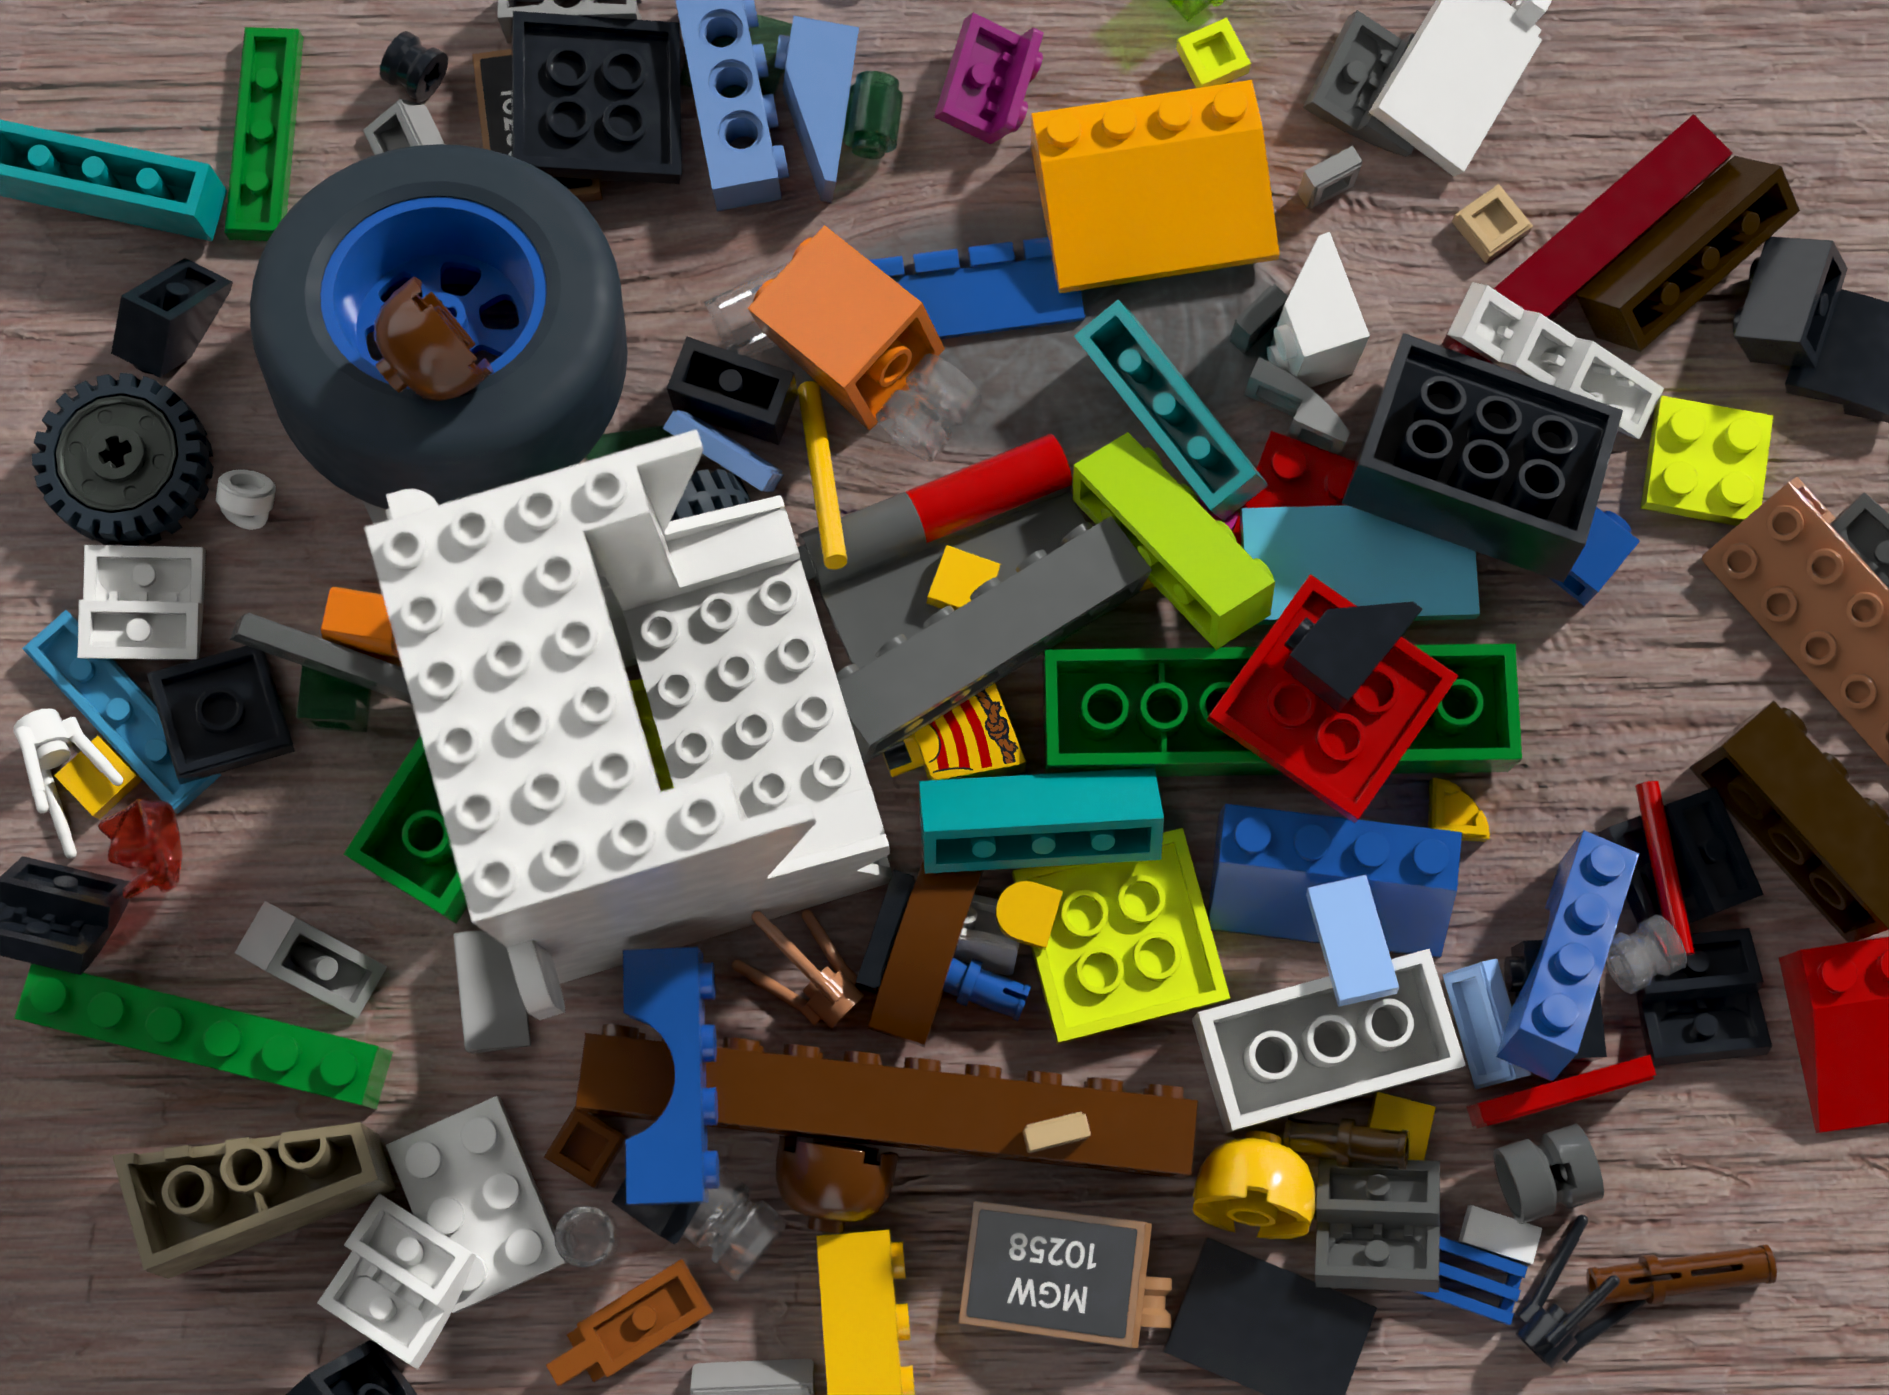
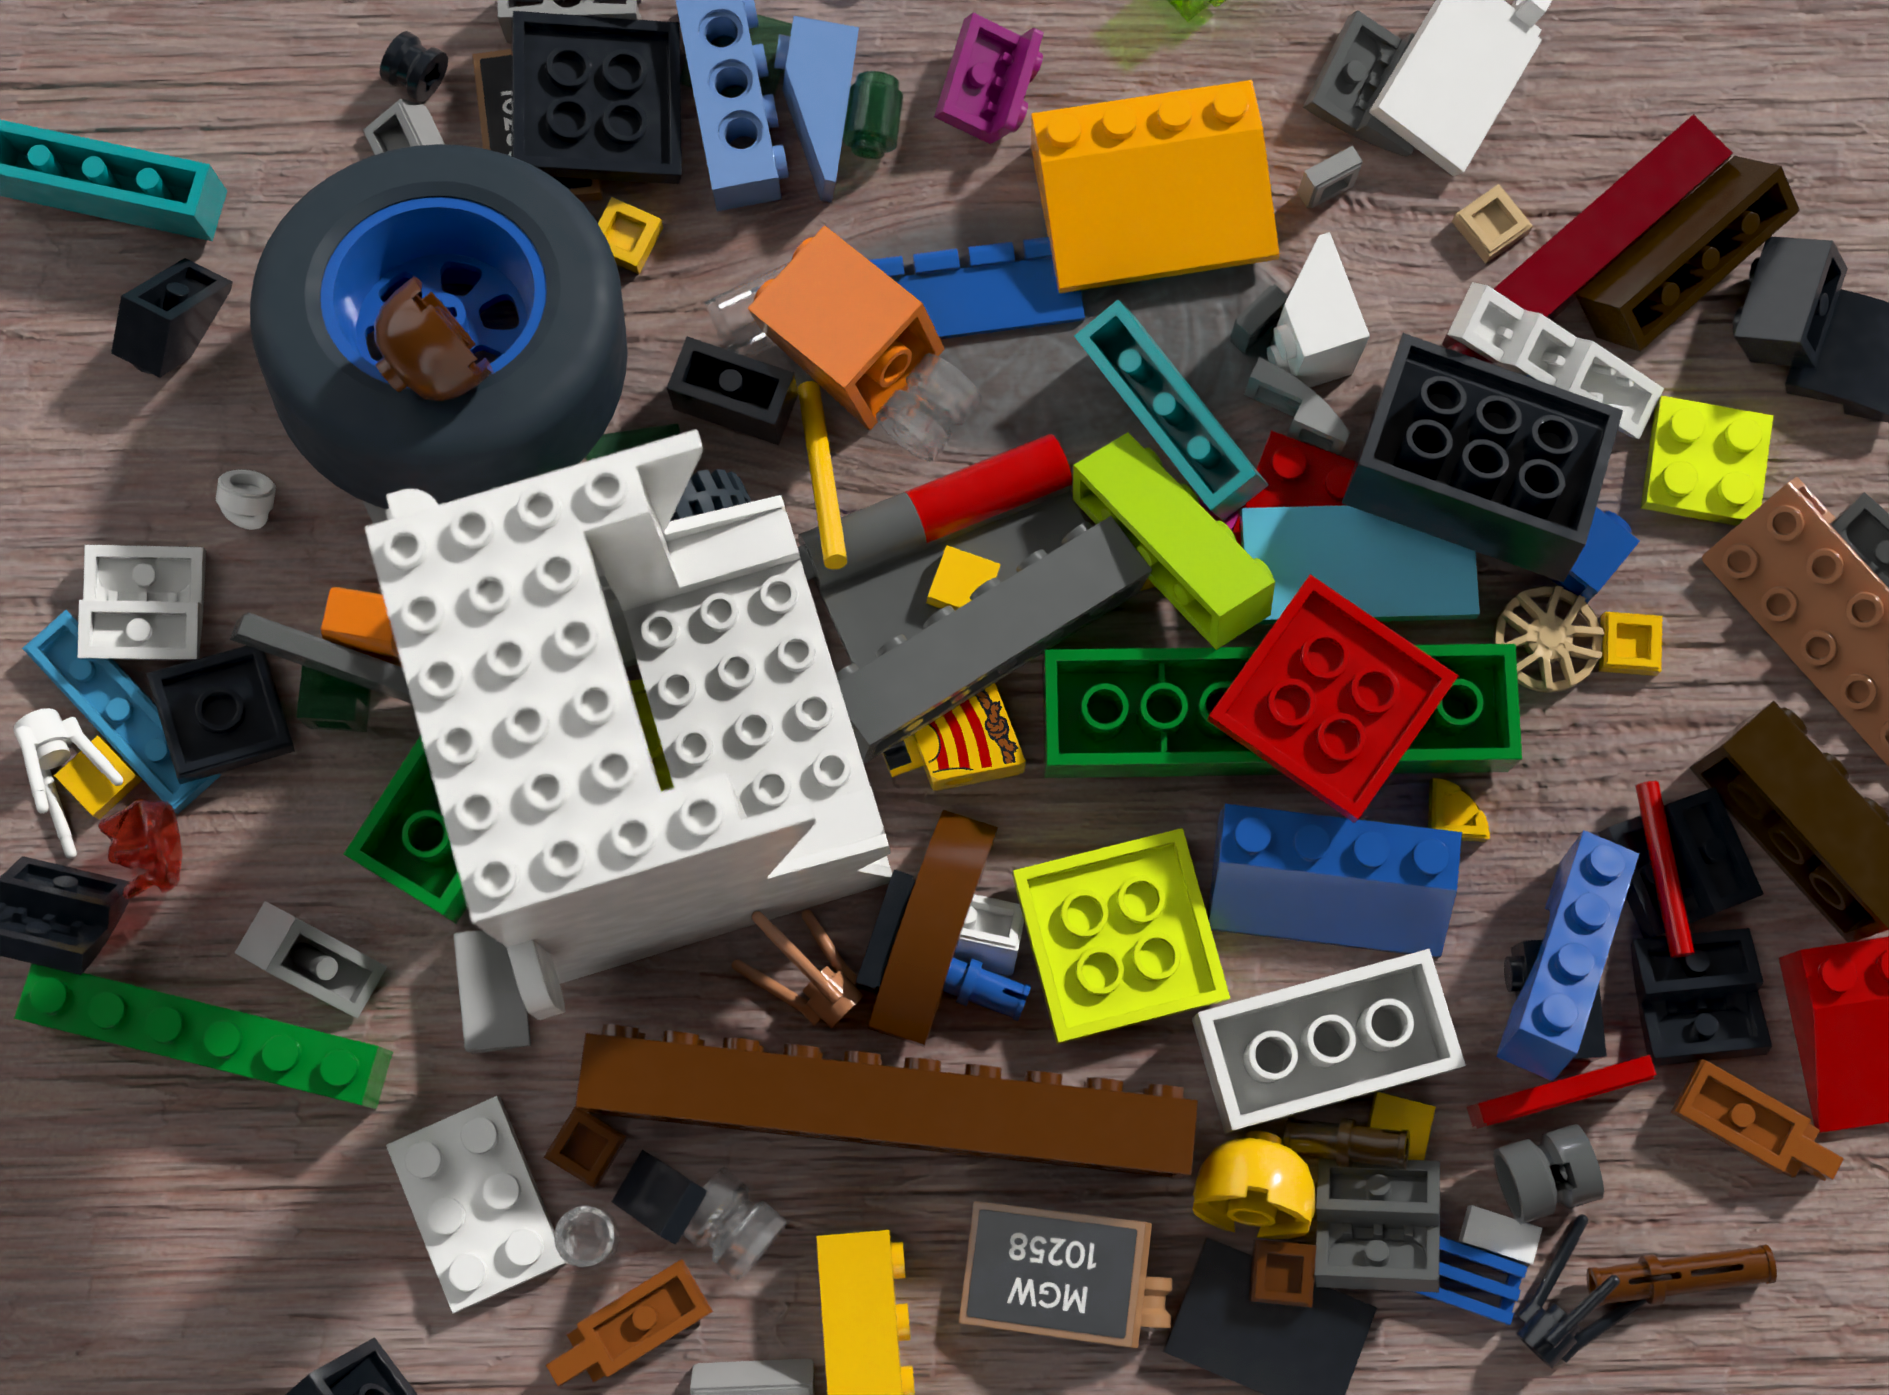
wheel [32,373,214,546] -> none
dark tan wedge [112,1122,396,1279] -> none
green tile [224,27,304,241] -> none
white slope [317,1194,476,1369] -> none
blue arch [623,947,719,1206] -> none
medium blue tile [663,410,784,492] -> none
reddish brown cylinder [776,1135,898,1233] -> none
teal brick [919,768,1164,873] -> none
yellow tile [995,881,1063,950] -> none
tan tile [1023,1112,1091,1153] -> none
neon yellow plate [1176,17,1251,88] -> none
black slope [1283,602,1422,713] -> none
light blue tile [1306,875,1399,1007] -> none
light blue tile [1443,959,1531,1090] -> none
clear wheel [1605,915,1687,994] -> none
none -> yellow tile [598,197,664,274]
none -> reddish brown tile [1249,1239,1316,1308]
none -> tan wheel [1493,586,1604,693]
none -> yellow tile [1599,611,1663,676]
none -> dark orange hinge [1670,1059,1844,1181]

